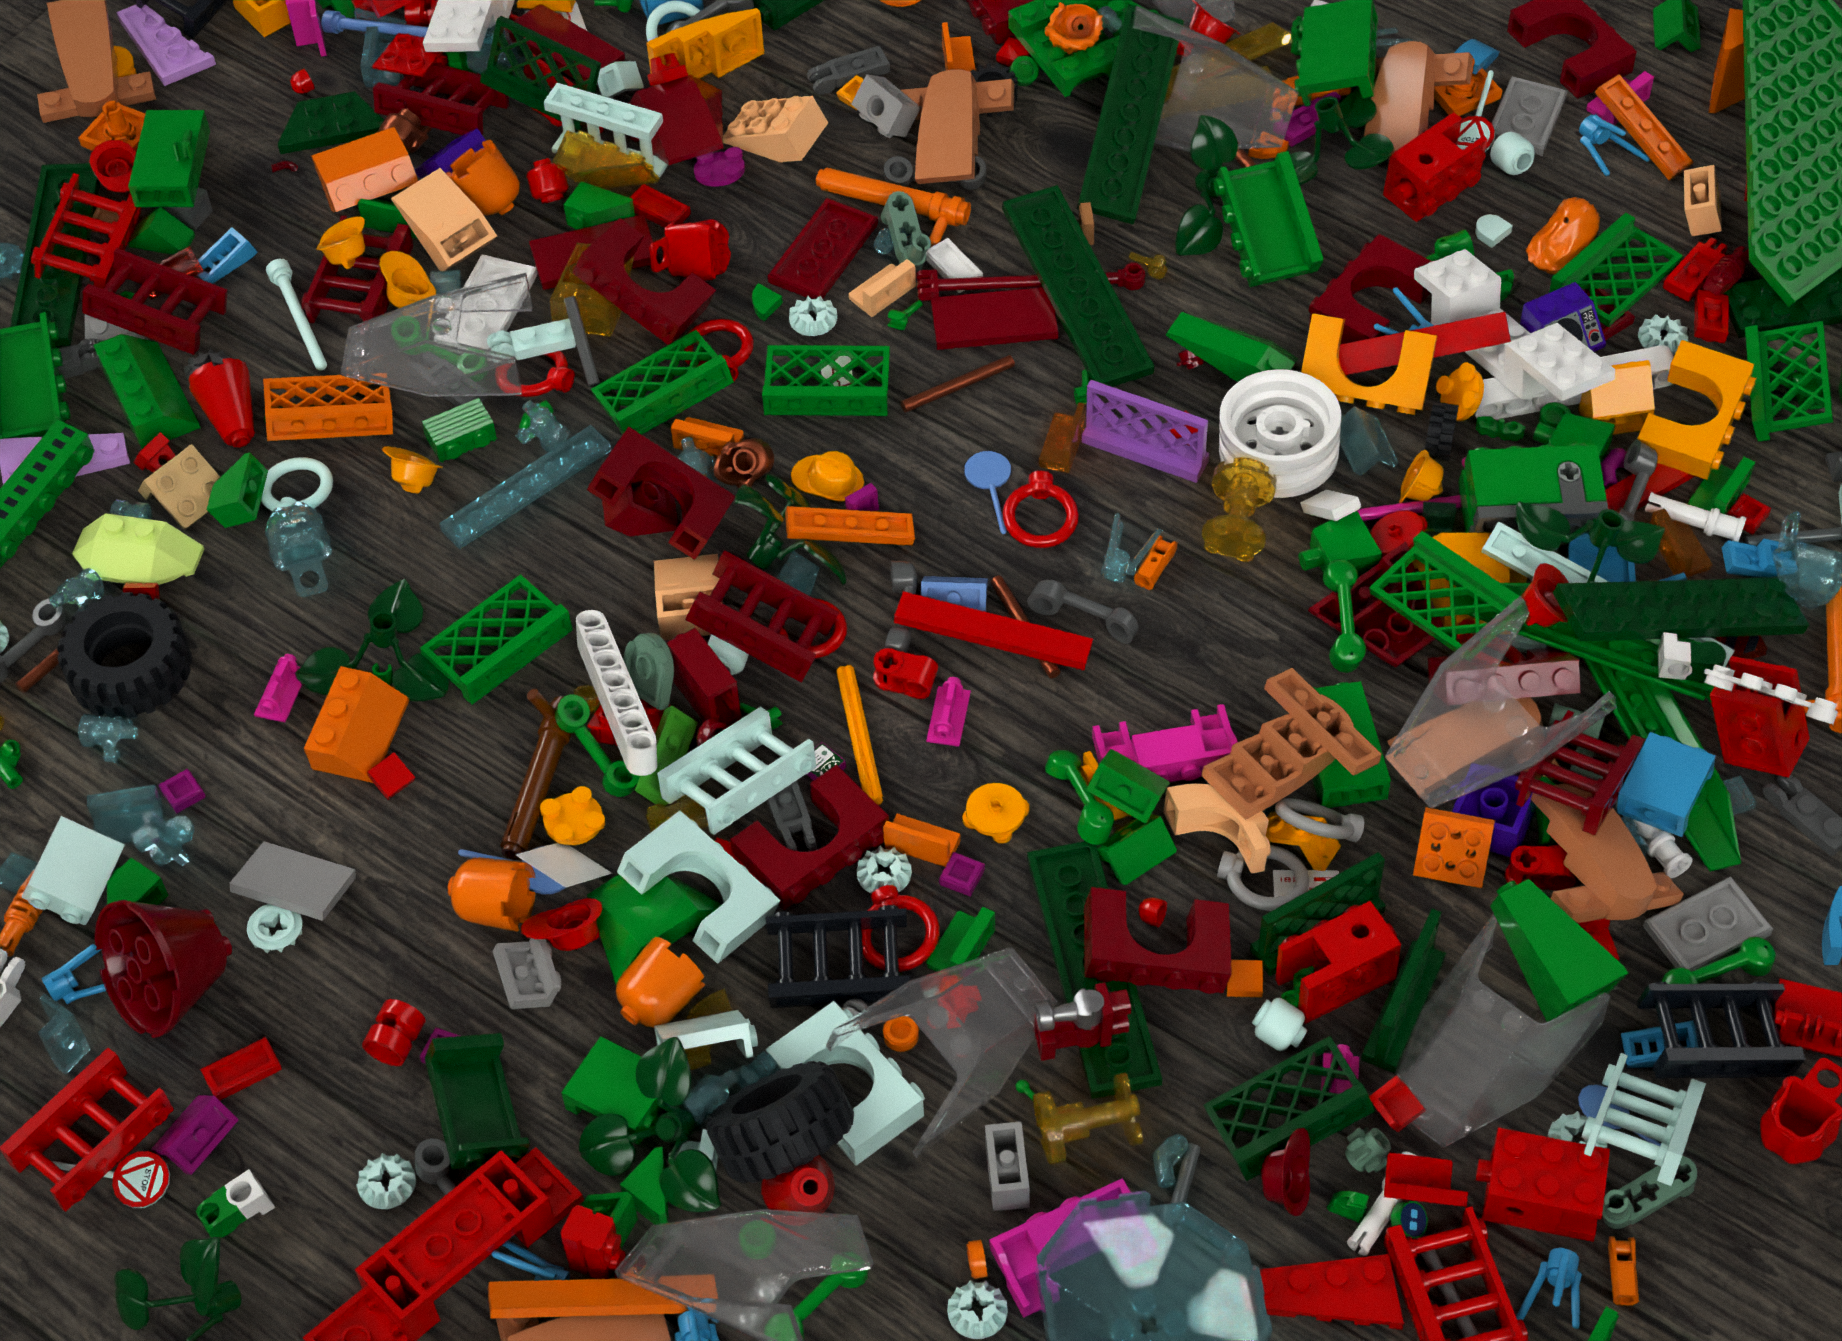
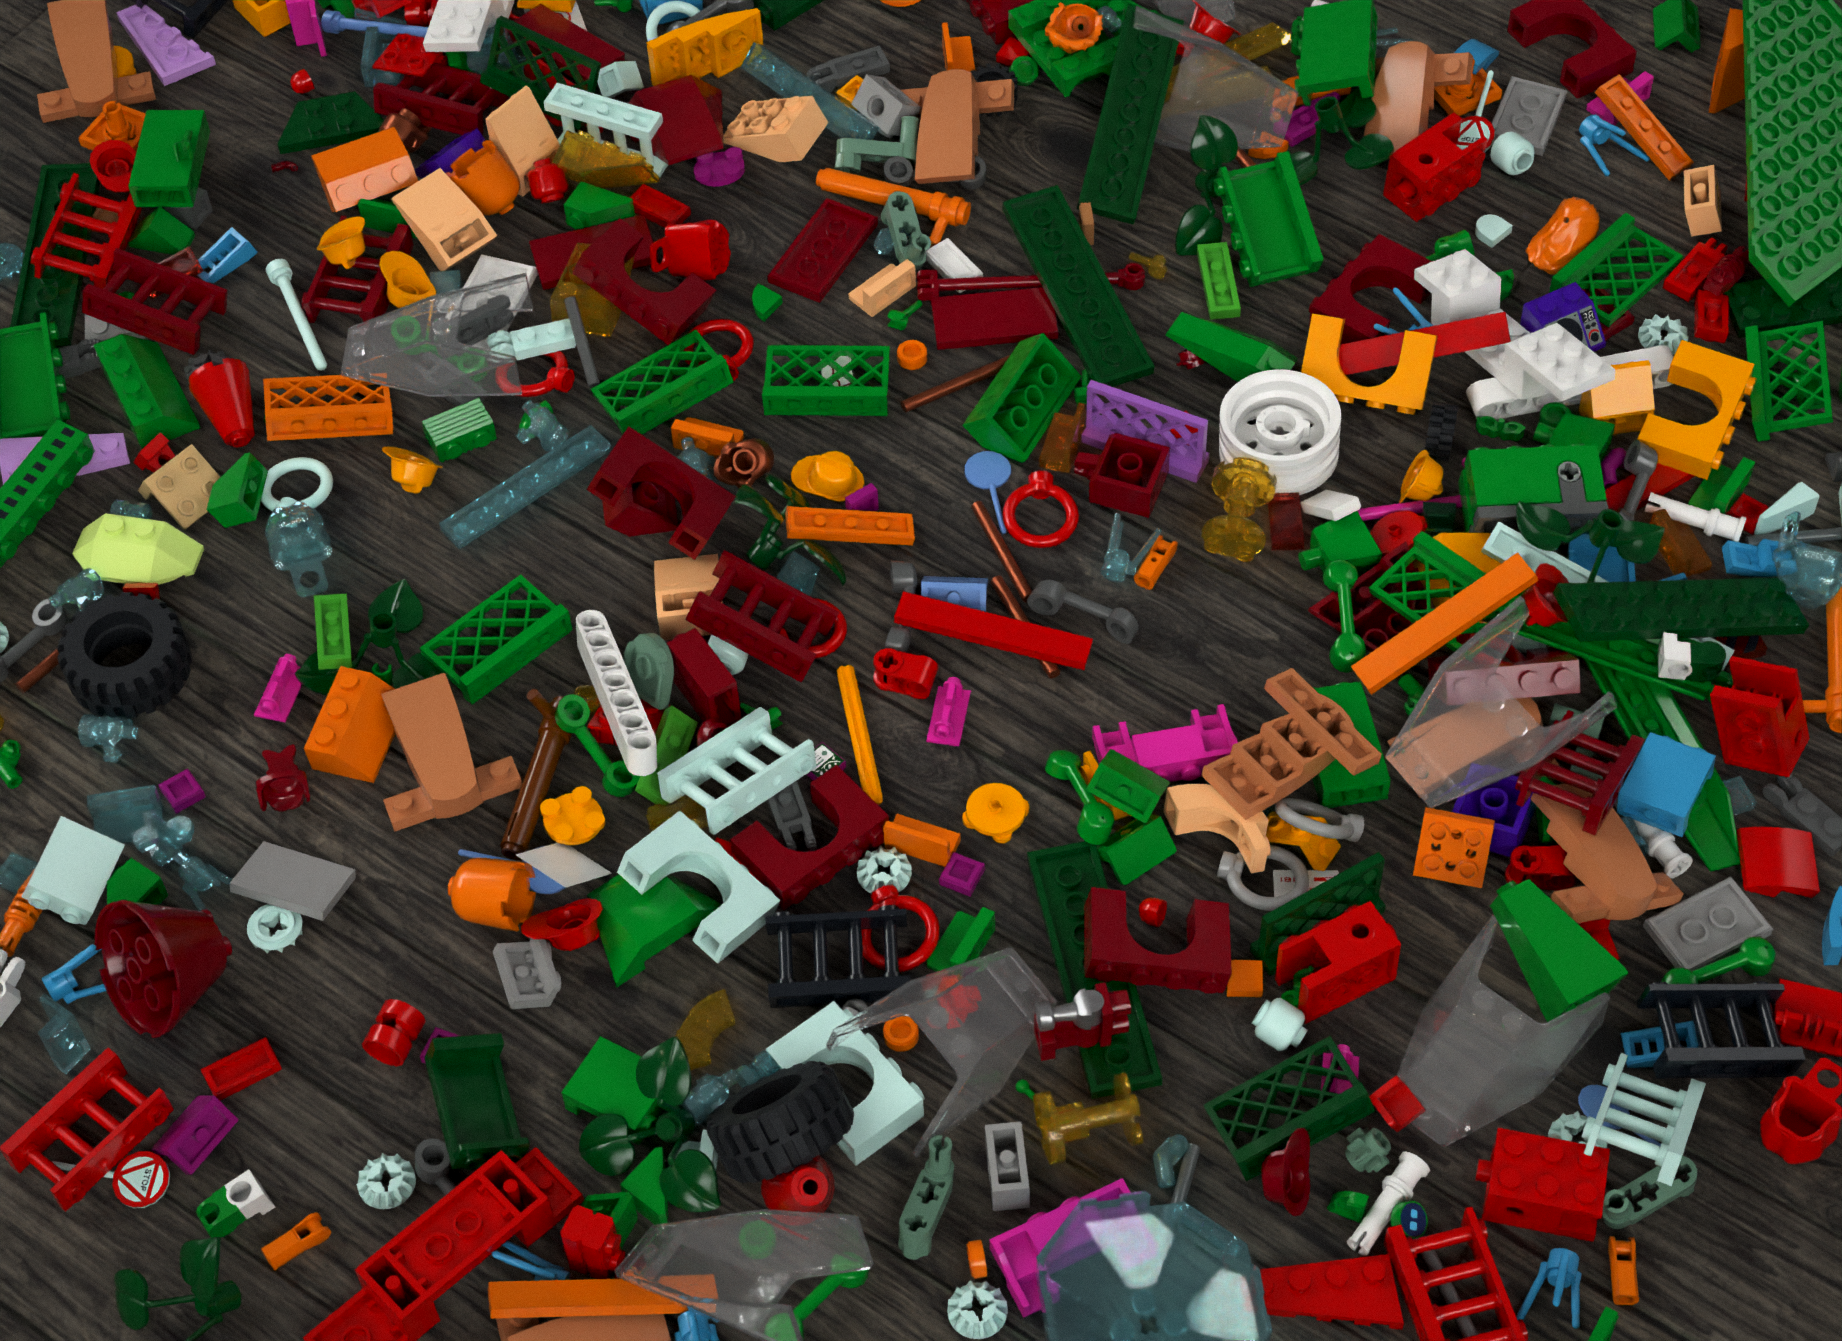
red tile [367,752,415,800] -> none
orange cylinder [616,937,705,1028] -> none
red tile [647,53,688,86] -> none
light aqua panel [654,1010,758,1058] -> none
light aqua gear [789,296,837,336] -> none
clear light blue panel [1340,406,1399,476] -> none
dark green fence [1361,909,1446,1074] -> none
red panel [1384,1153,1468,1207] -> none
light orange piece [1436,362,1484,421] -> none
white plant [1704,664,1838,725] -> none
none -> clear light blue plant [178,856,261,911]
none -> dark red hair [256,744,310,812]
none -> orange bar [261,1212,331,1271]
none -> bright green plate [314,593,352,670]
none -> nougat slope [381,673,522,832]
none -> dark grey hinge [433,294,514,358]
none -> light nougat slope [485,86,563,197]
none -> clear light blue plate [741,42,879,140]
none -> sand green beam [835,116,919,174]
none -> orange tile [897,340,927,370]
none -> sand green beam [898,1135,954,1260]
none -> green slope [962,333,1082,463]
none -> copper bar [971,501,1032,603]
none -> dark red hinge [1074,433,1170,518]
none -> bright green plate [1197,242,1241,320]
none -> clear red tile [1267,492,1304,551]
none -> orange tile [1351,552,1539,695]
none -> green arm [1398,673,1430,718]
none -> red slope [1736,827,1820,898]
none -> light aqua slope [1754,482,1819,535]

